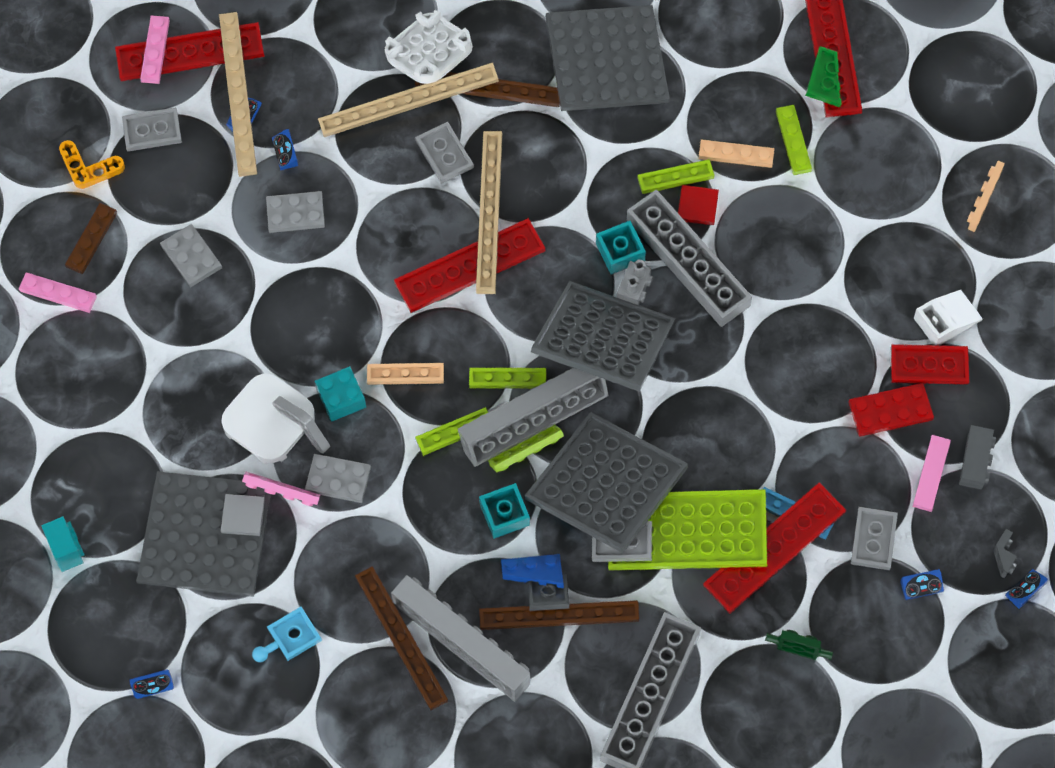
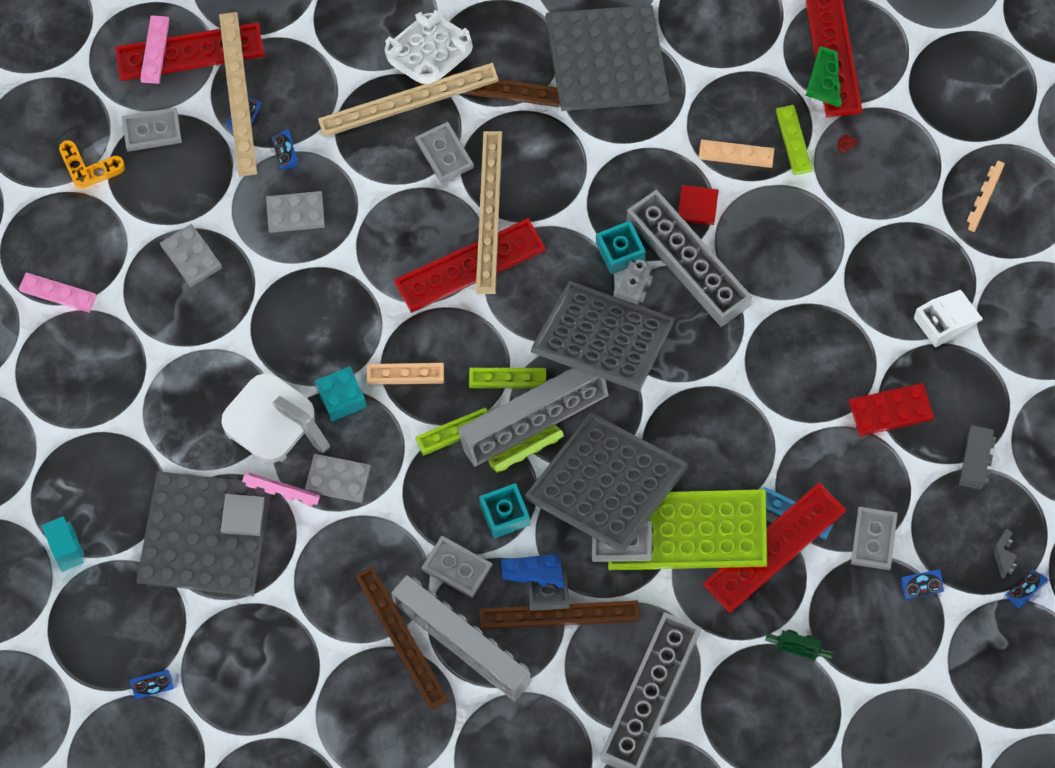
reddish brown plate [65,203,117,274] -> none
medium azure plate [252,607,322,662] -> none
lime plate [638,159,714,194] -> none
red plate [890,344,969,384] -> none
bright pink tile [912,435,951,512] -> none
none -> light grey plate [421,536,493,598]
none -> clear red plate [837,134,858,153]

